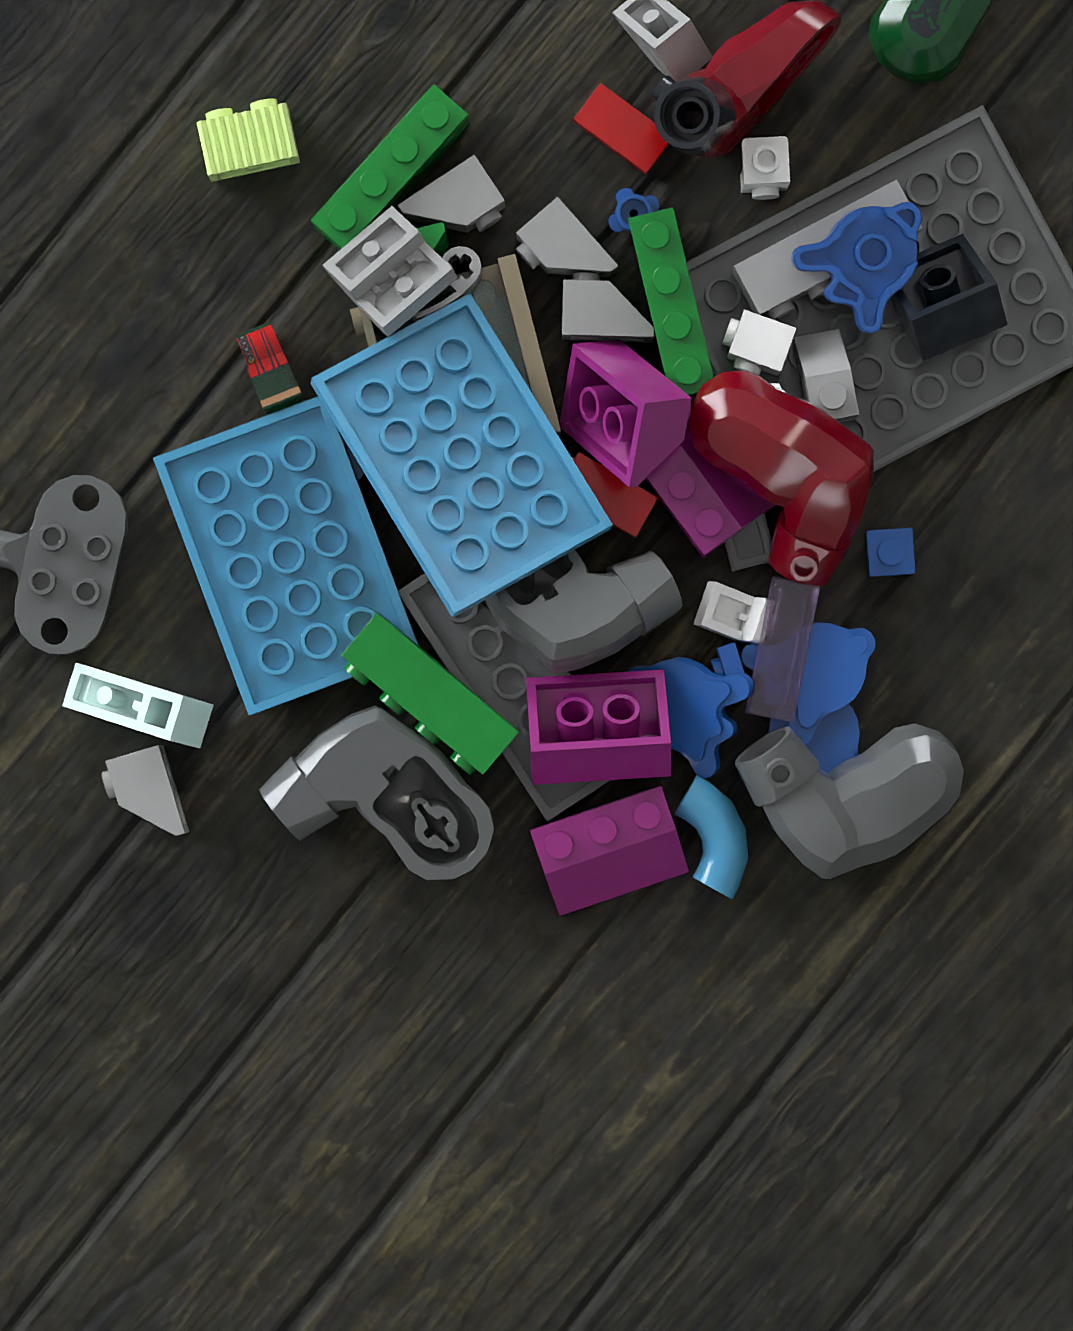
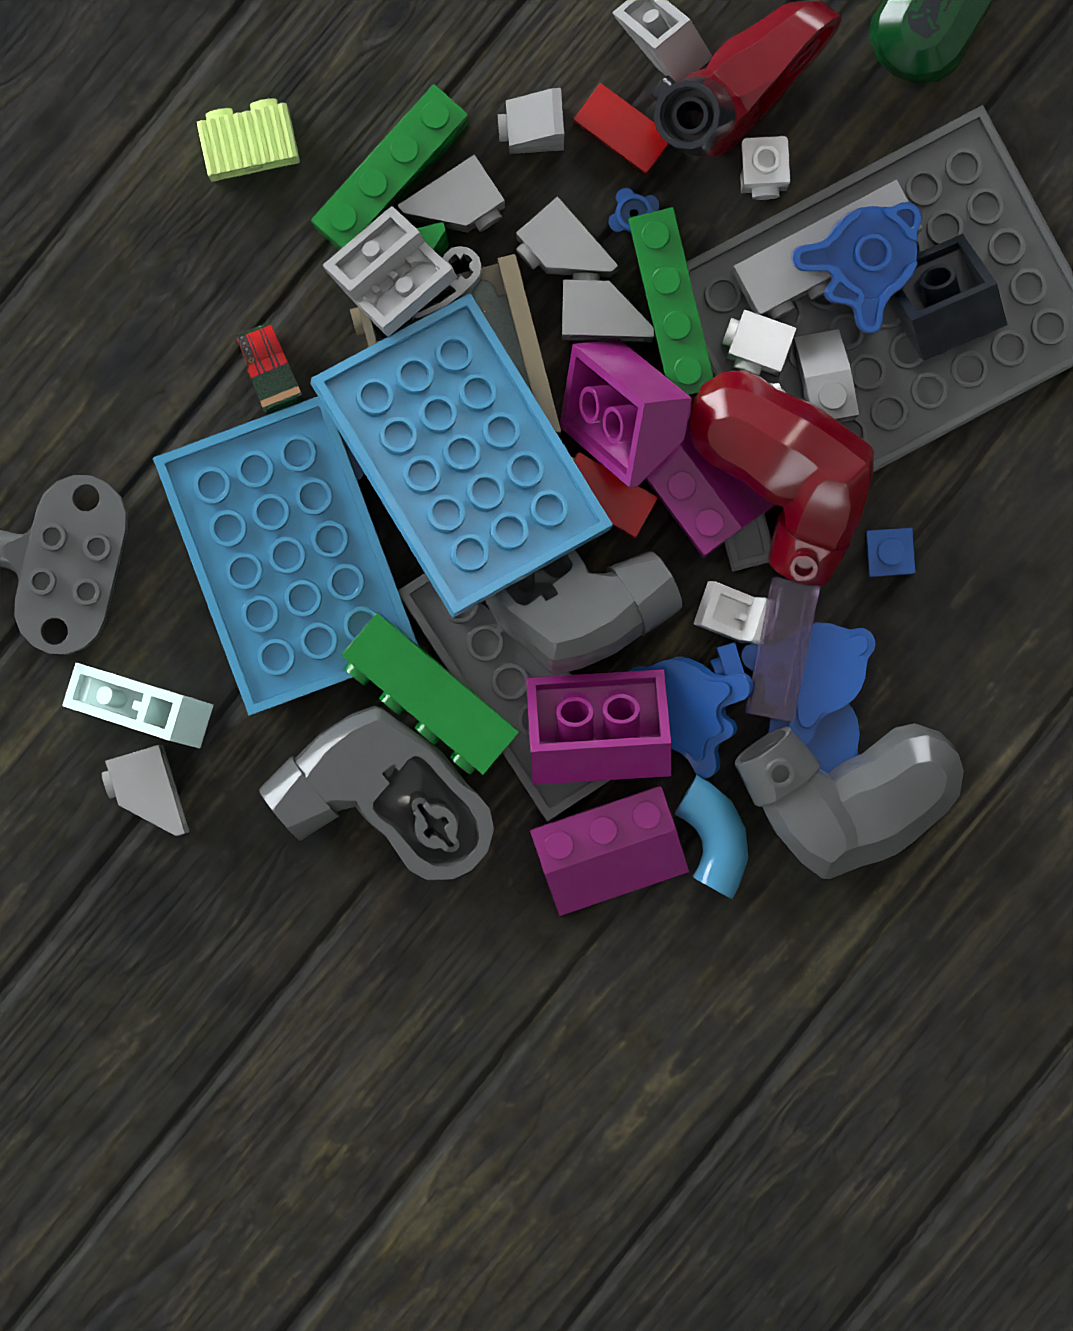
none -> light grey slope [498,88,564,154]

